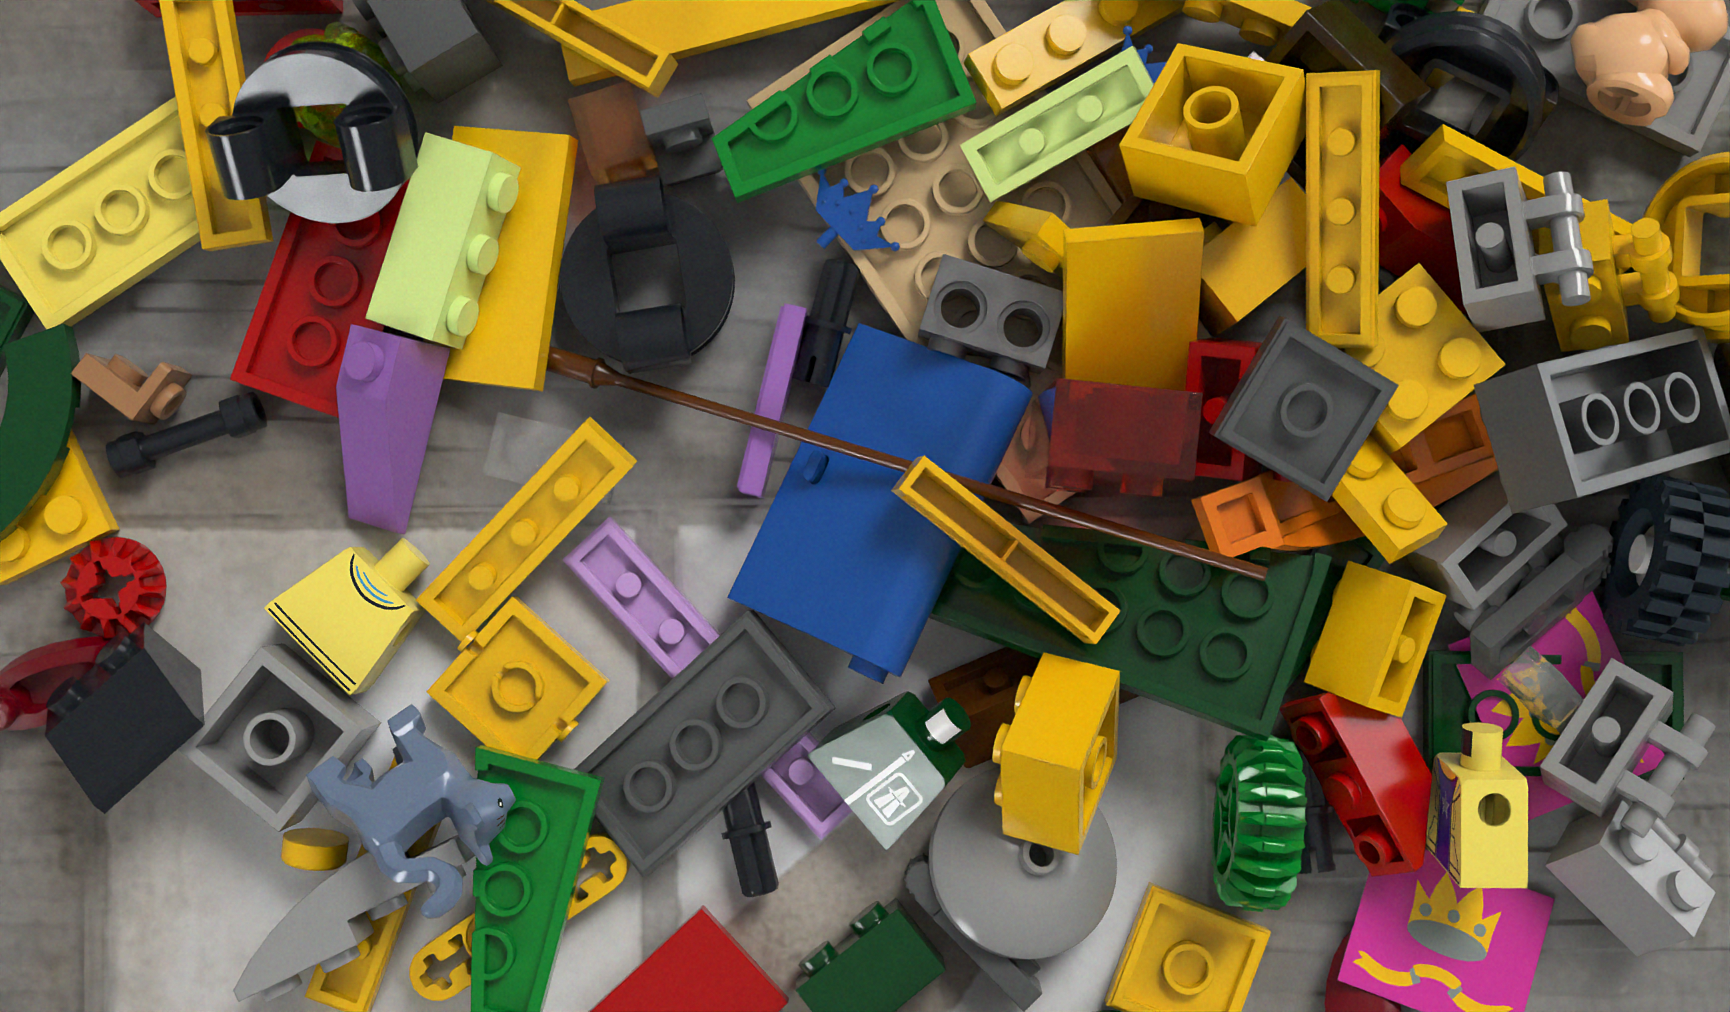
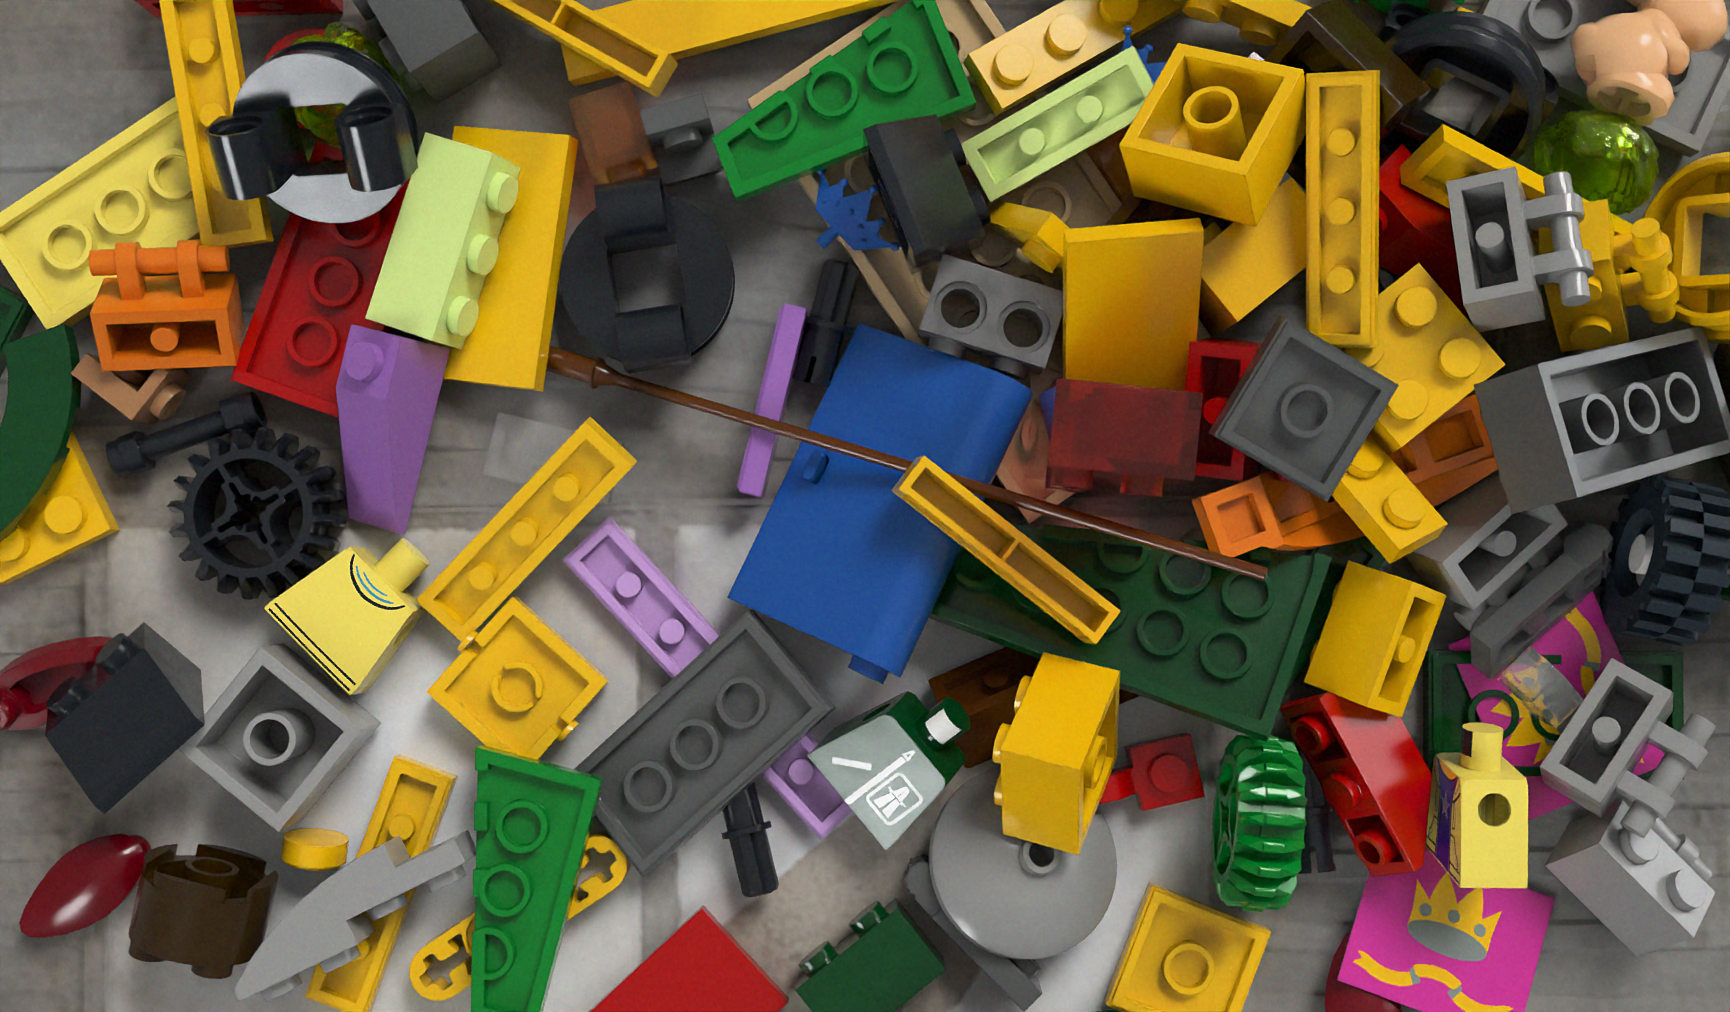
red gear [60,537,167,638] -> none
sand blue animal [306,704,516,919] -> none
none -> dark red arm [19,833,152,938]
none -> orange brick [89,239,246,372]
none -> dark brown brick [128,844,279,979]
none -> black gear [167,427,347,600]
none -> black slope [863,114,991,275]
none -> red plate [1099,732,1205,811]
none -> clear neon green hair [1533,108,1660,215]

